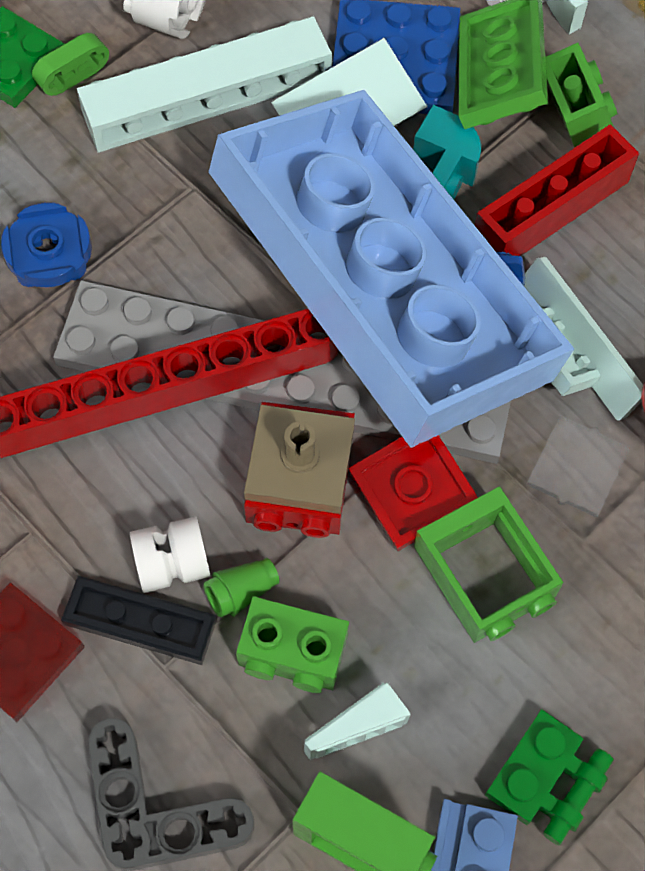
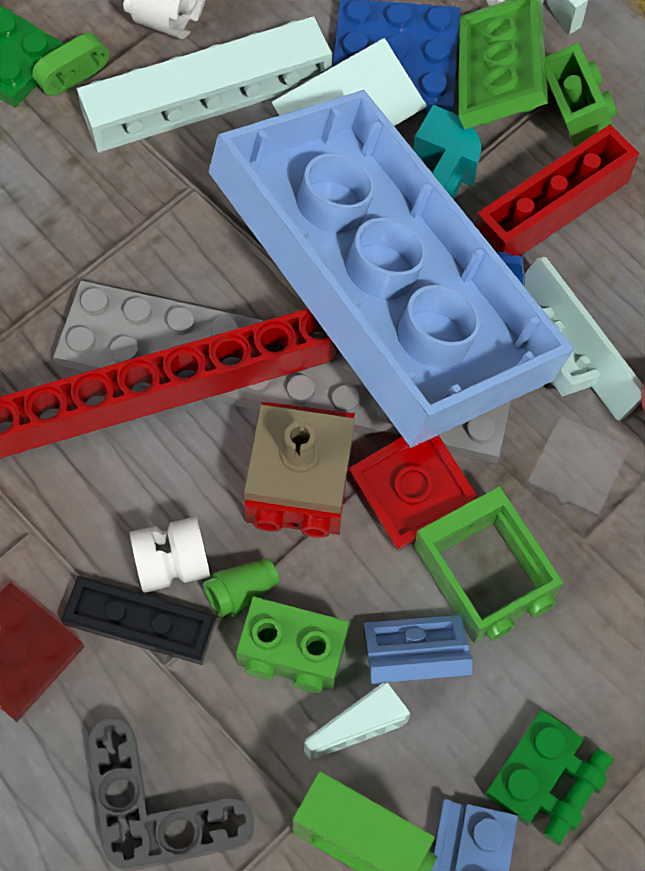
blue plate [1,203,92,287] -> none
none -> medium blue plate [363,615,473,684]

